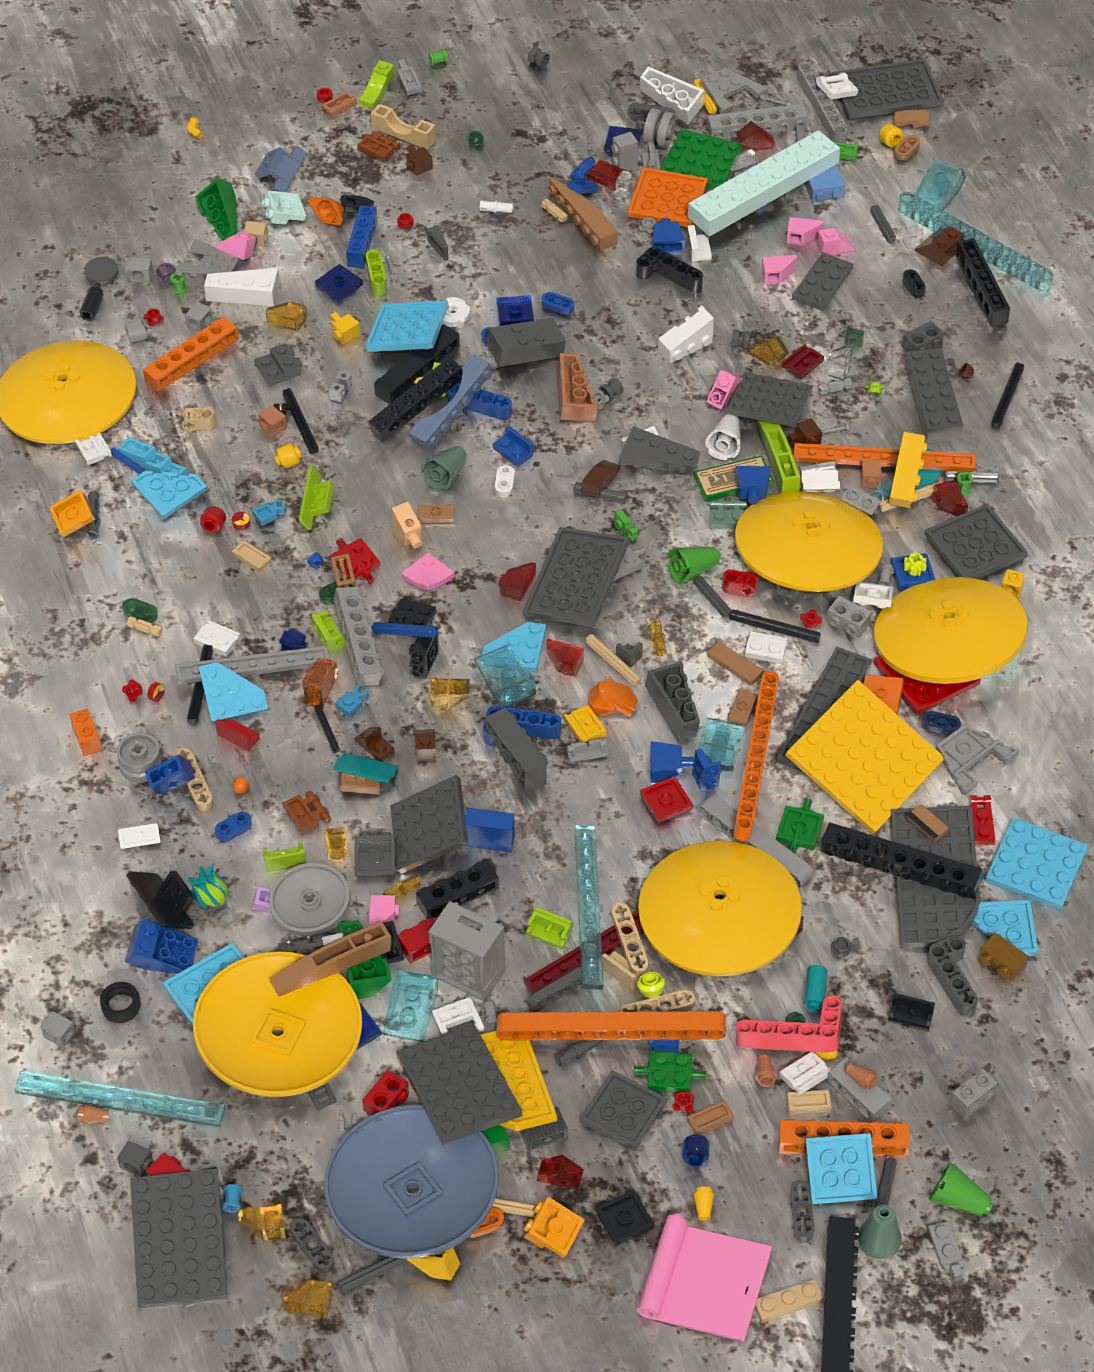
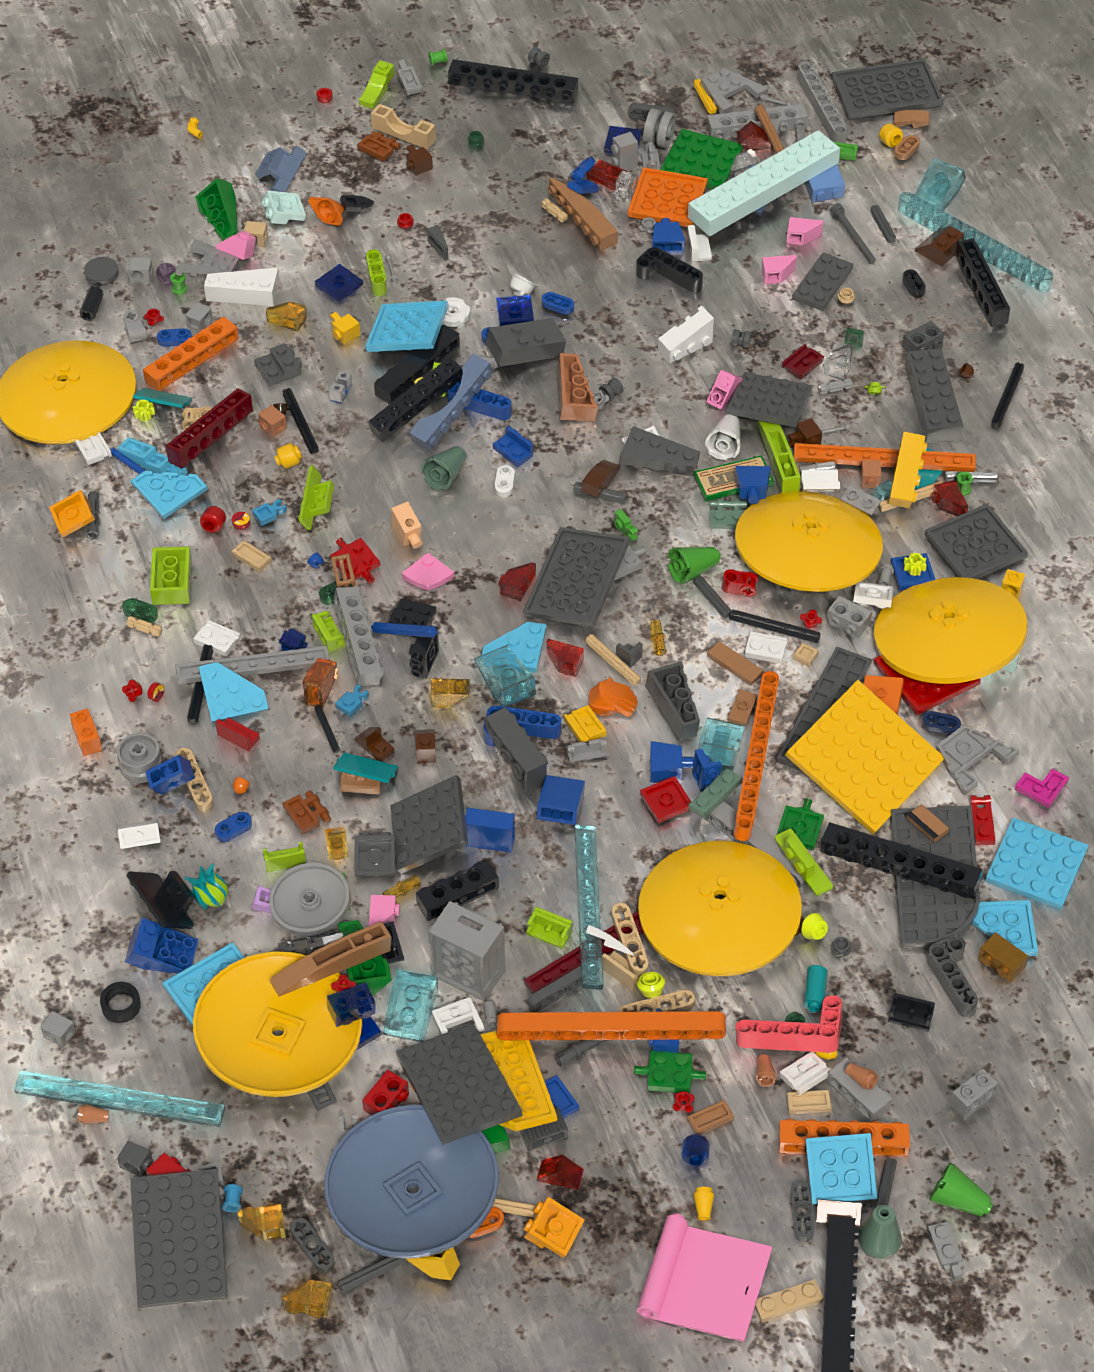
nougat tile [321,91,357,118] -> none
blue brick [346,205,378,269] -> none
red brick [398,917,435,964] -> none
medium nougat plate [417,505,454,523] -> none
white axle [480,200,513,214] -> none
dark grey plate [580,1070,667,1151] -> none
black plate [595,1190,654,1246] -> none
white wedge [640,67,705,125] -> none
clear yellow slope [748,336,789,365] -> none
white plate [816,72,858,100] -> none
bright pink slope [817,228,855,255] -> none
none -> neon yellow gear [132,400,155,422]
none -> teal piece [133,388,193,408]
none -> lime brick [150,546,192,605]
none -> blue plate [157,328,192,347]
none -> dark red brick [166,388,253,469]
none -> clear blue brick [327,983,376,1027]
none -> red plate [331,975,356,997]
none -> black brick [448,59,578,103]
none -> white piece [509,269,538,297]
none -> blue brick [537,775,585,825]
none -> blue tile [545,1075,580,1119]
none -> white sticker [586,925,634,956]
none -> sand green plate [689,769,742,819]
none -> medium nougat axle [755,105,784,154]
none -> lime bracket [775,829,833,896]
none -> tan tile [793,642,819,667]
none -> neon yellow cone [801,913,828,940]
none -> tile [816,1199,862,1226]
none -> dark grey piece [830,203,876,263]
none -> tan plate [838,288,855,304]
none -> dark pink plate [1015,768,1069,808]

